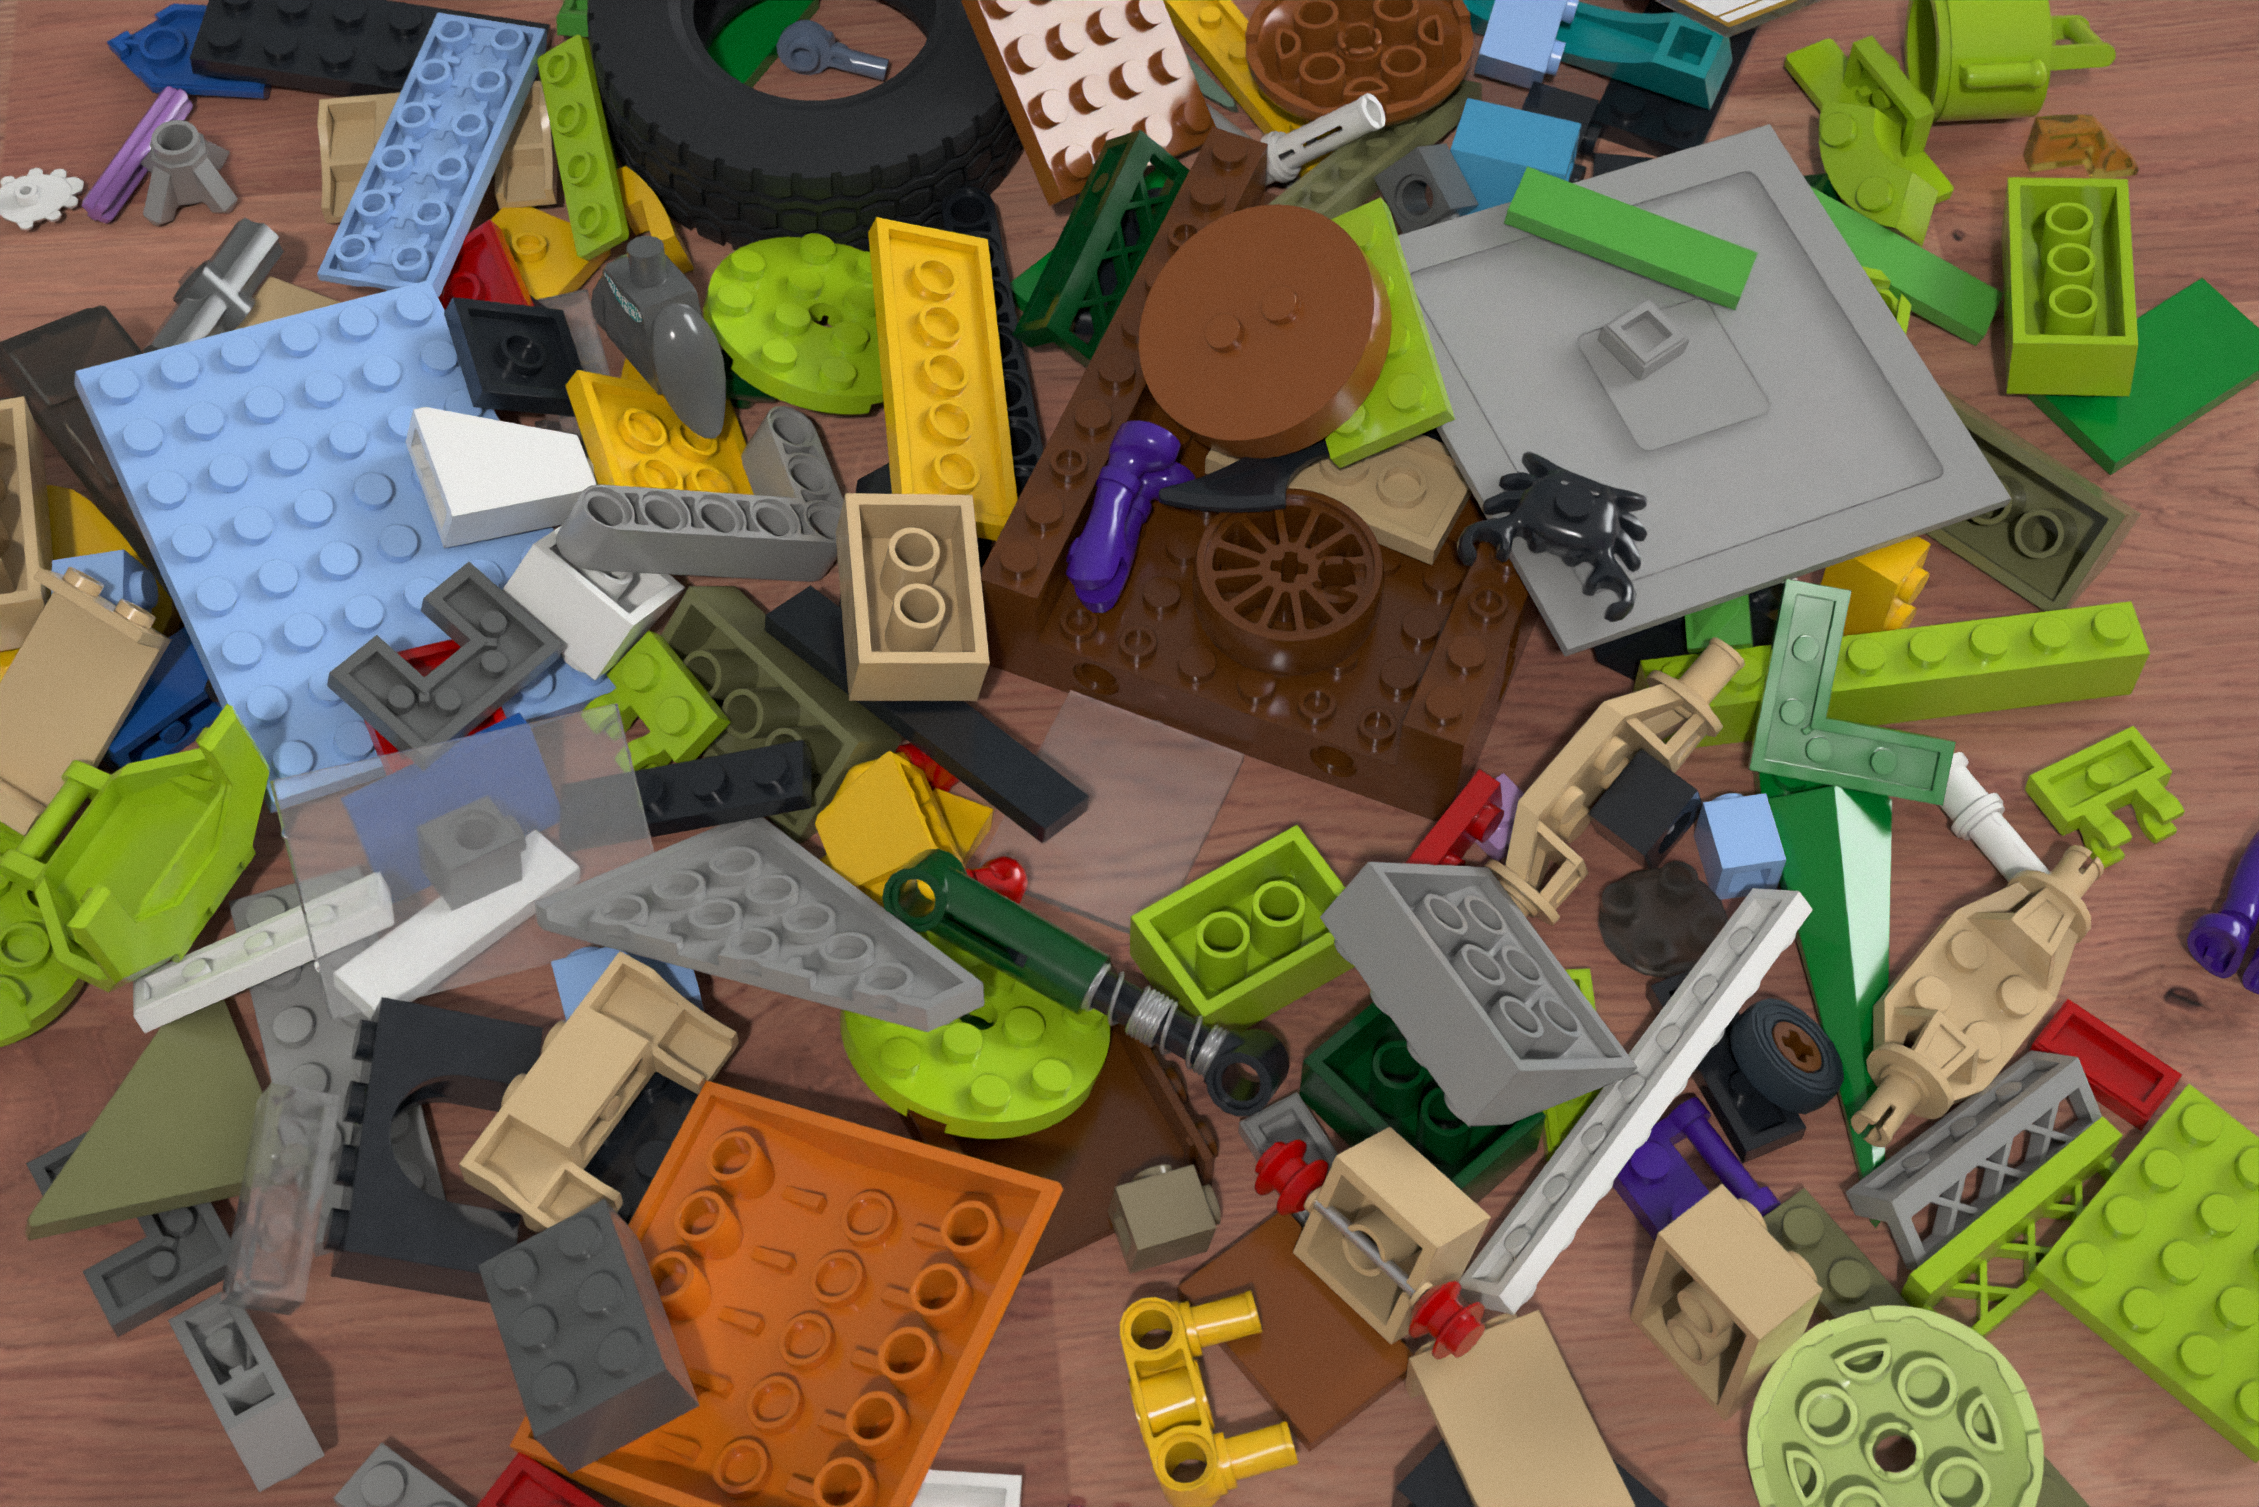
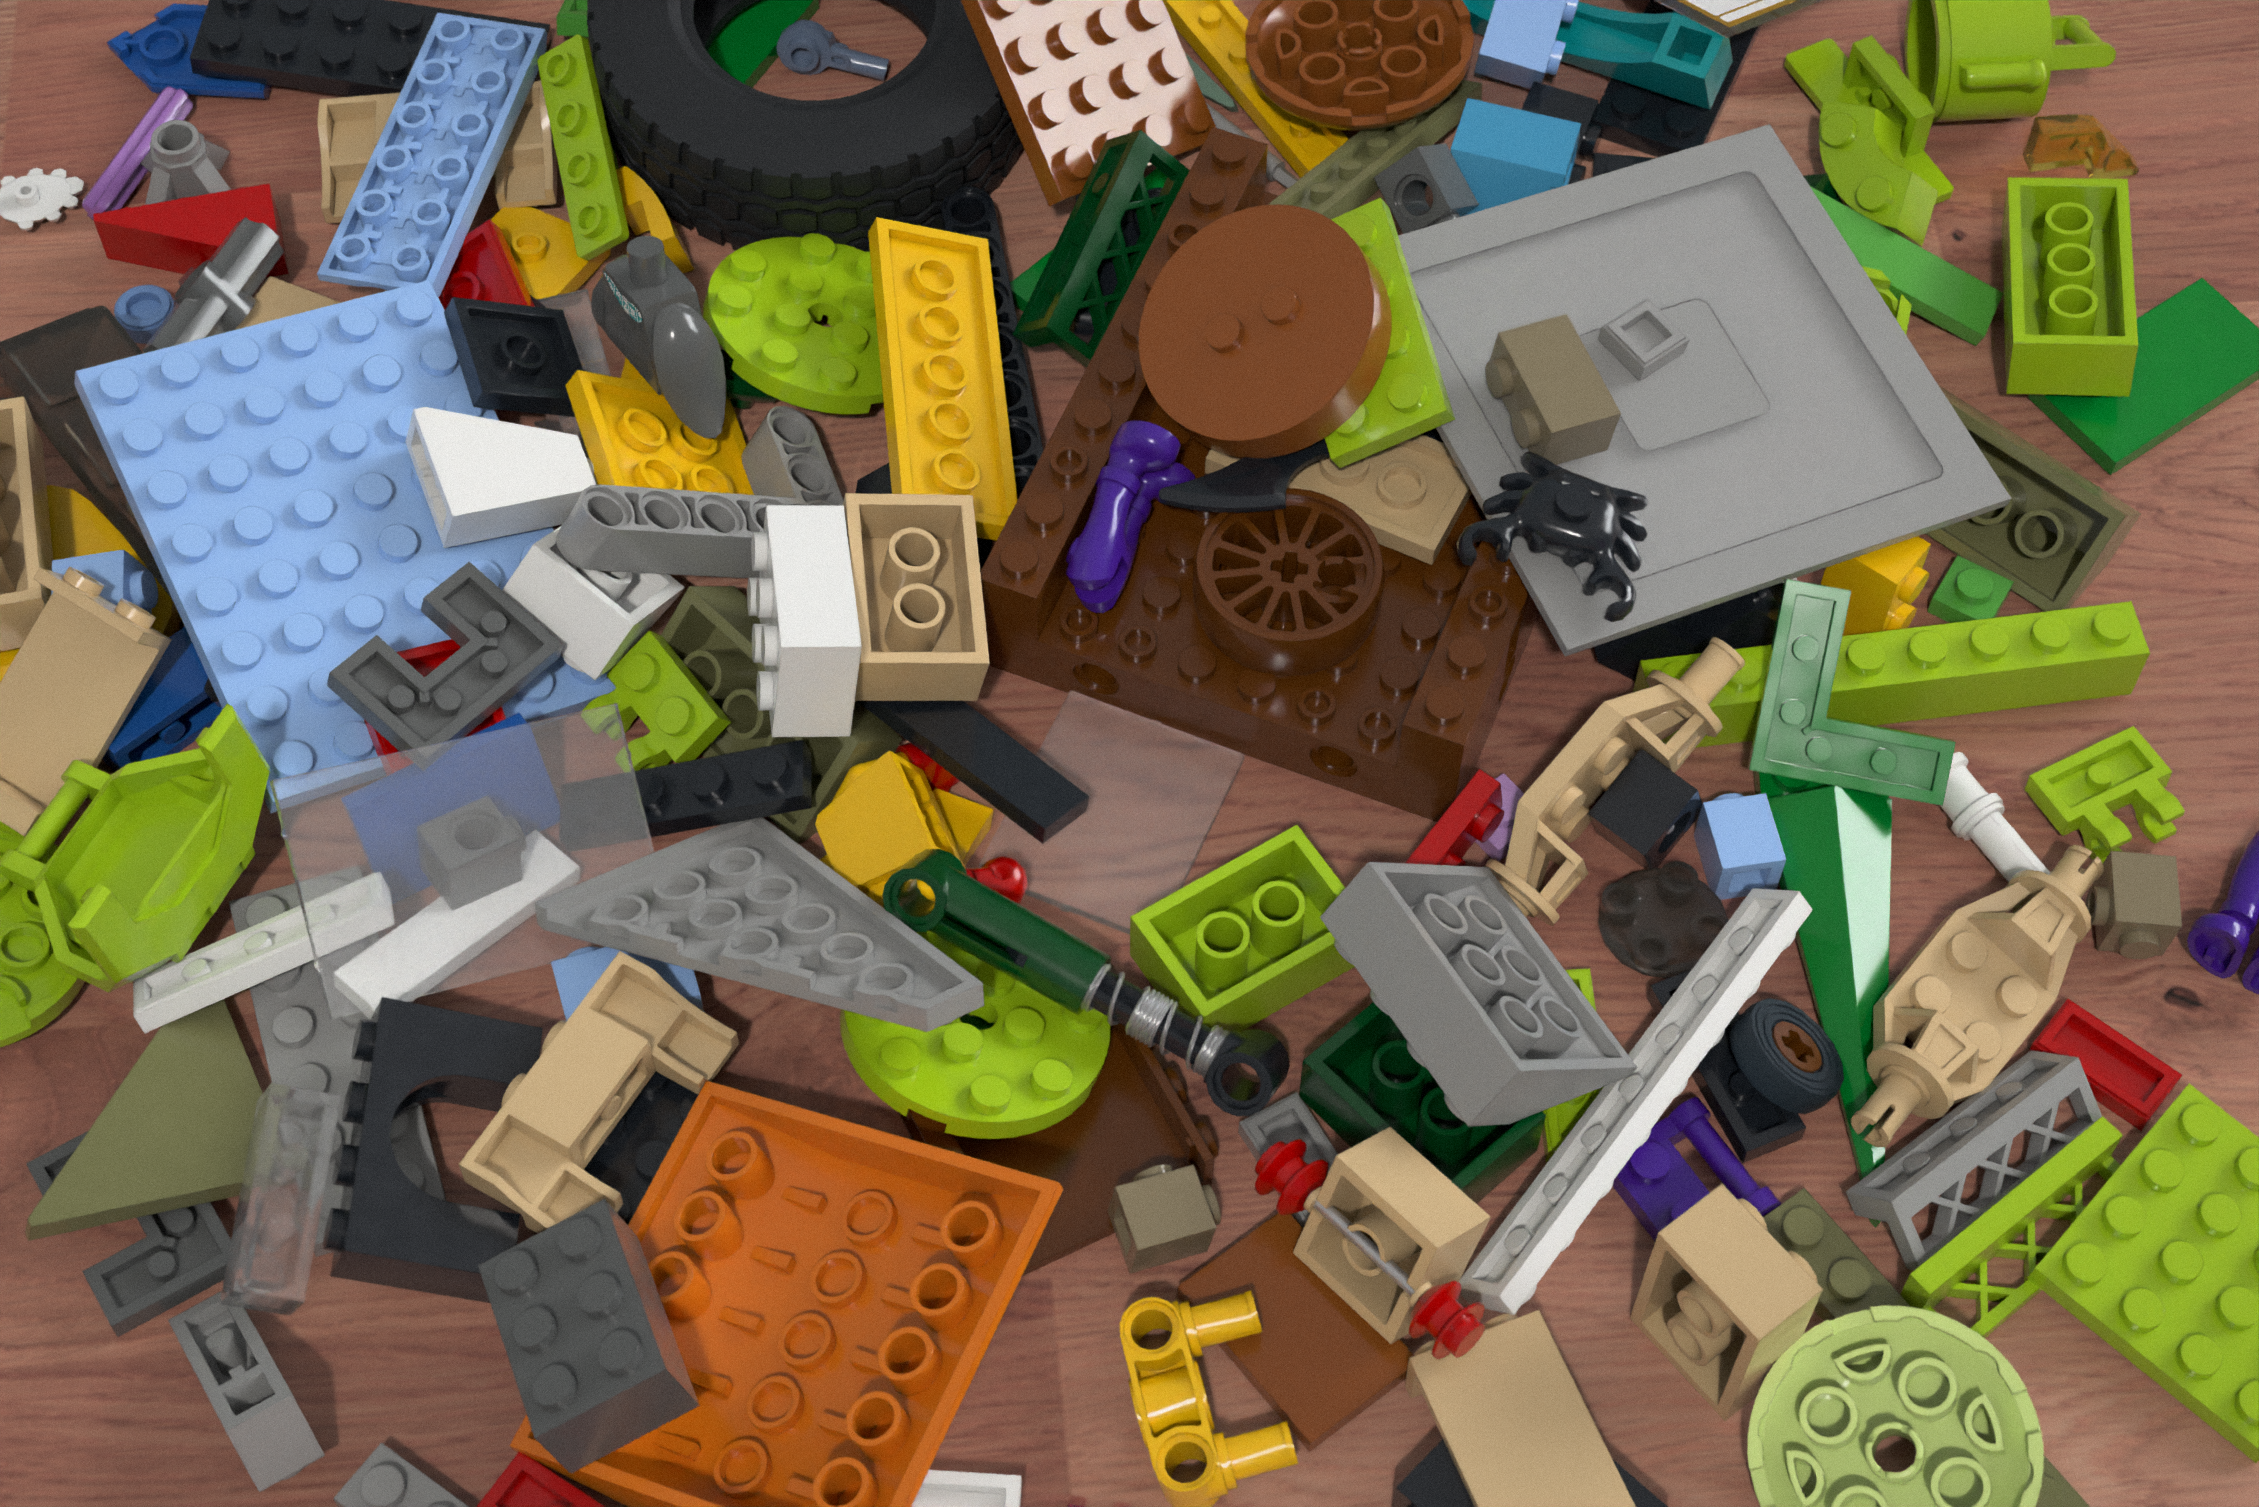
white pin [1260,93,1385,186] -> none
bright green tile [1504,166,1758,310] -> none
bright green tile [1685,594,1753,654] -> none
none -> red slope [93,183,289,278]
none -> medium blue tile [114,285,175,344]
none -> white brick [747,505,862,737]
none -> dark tan brick [1485,314,1621,465]
none -> bright green plate [1927,555,2014,623]
none -> dark tan brick [2086,851,2182,959]

